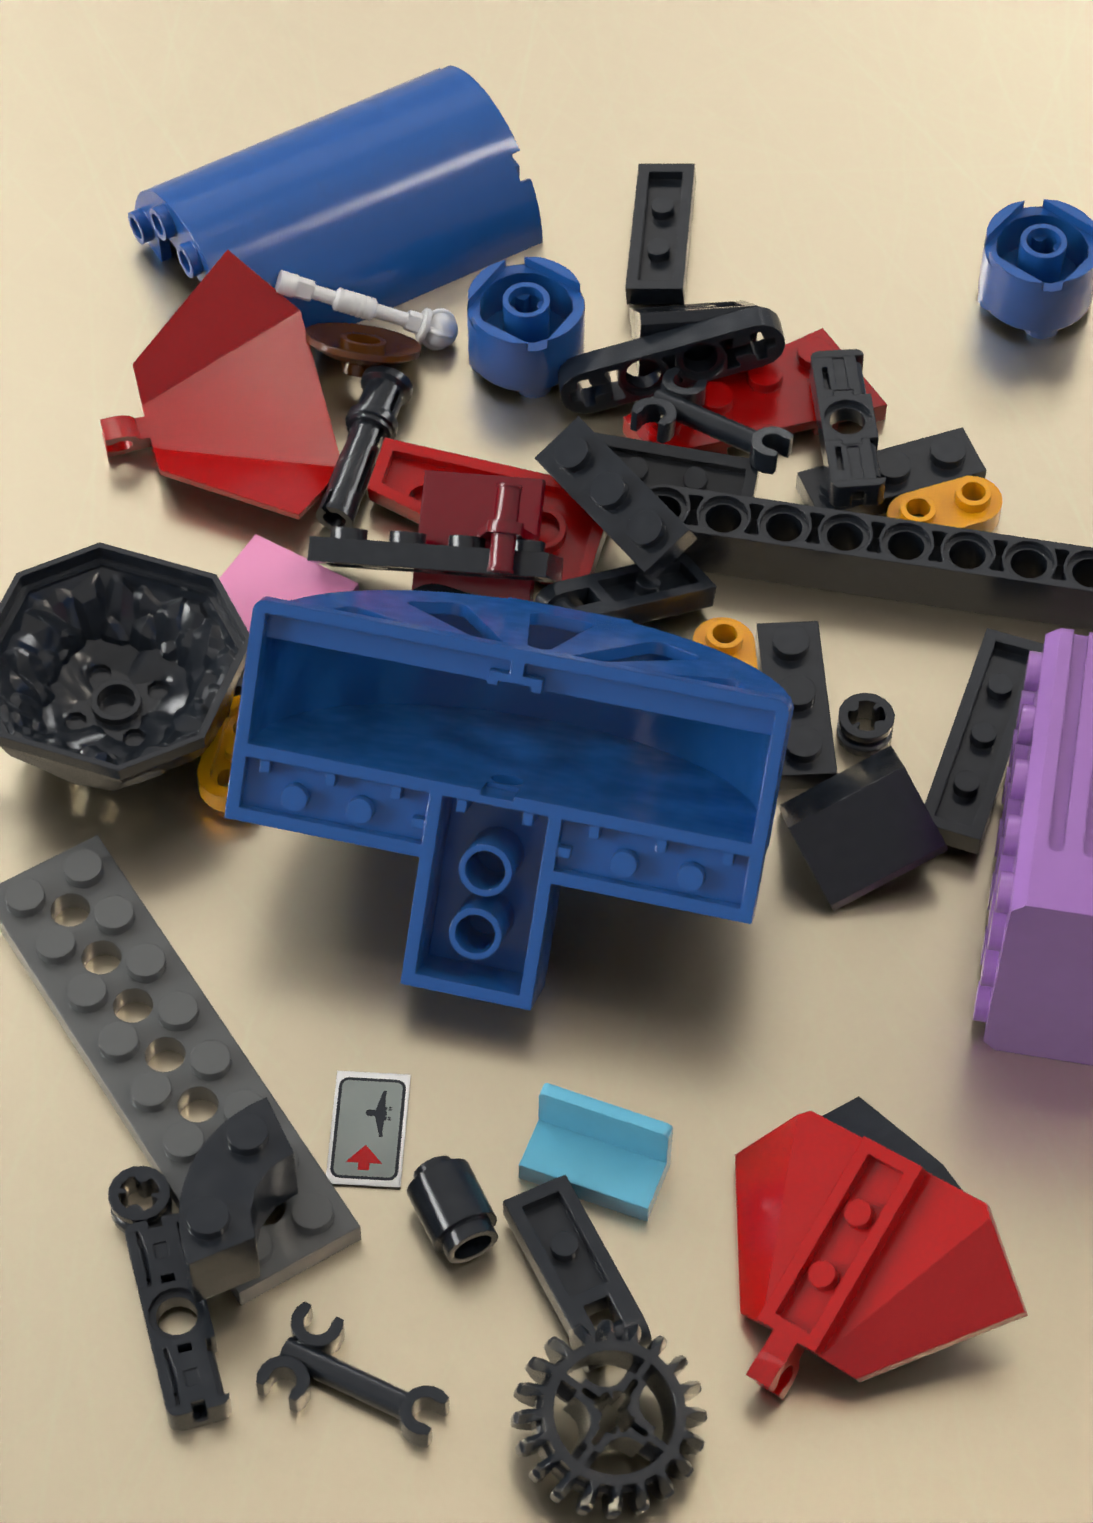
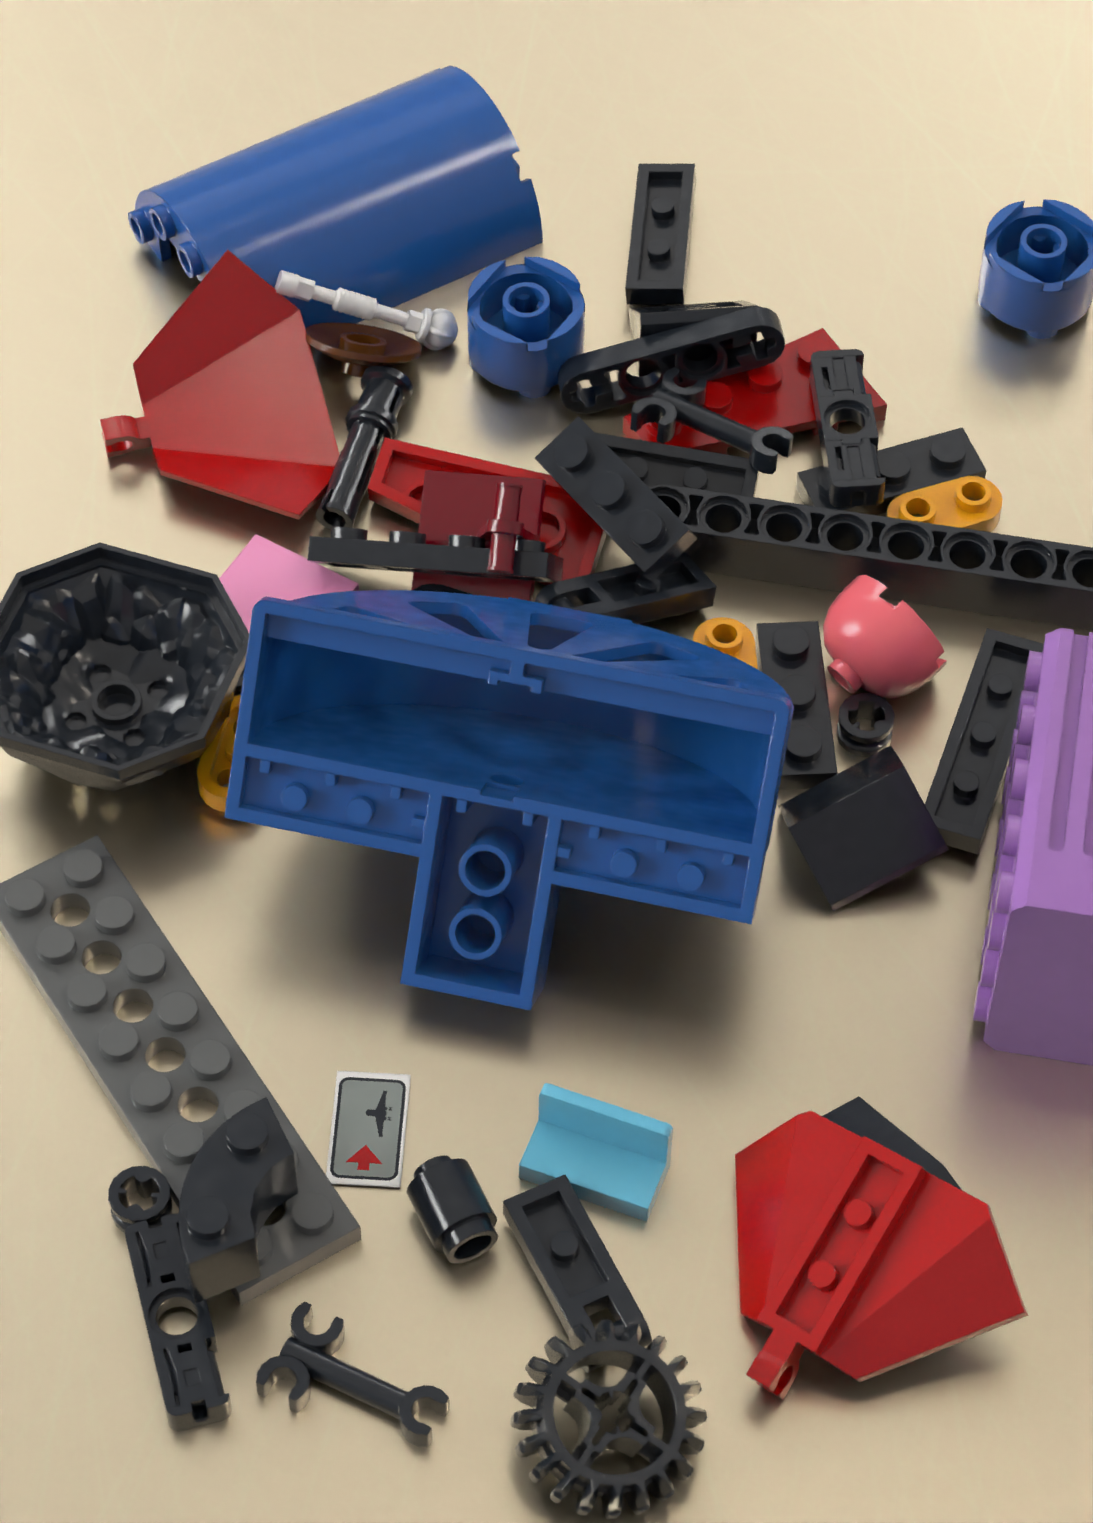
none -> coral cylinder [823,575,947,698]

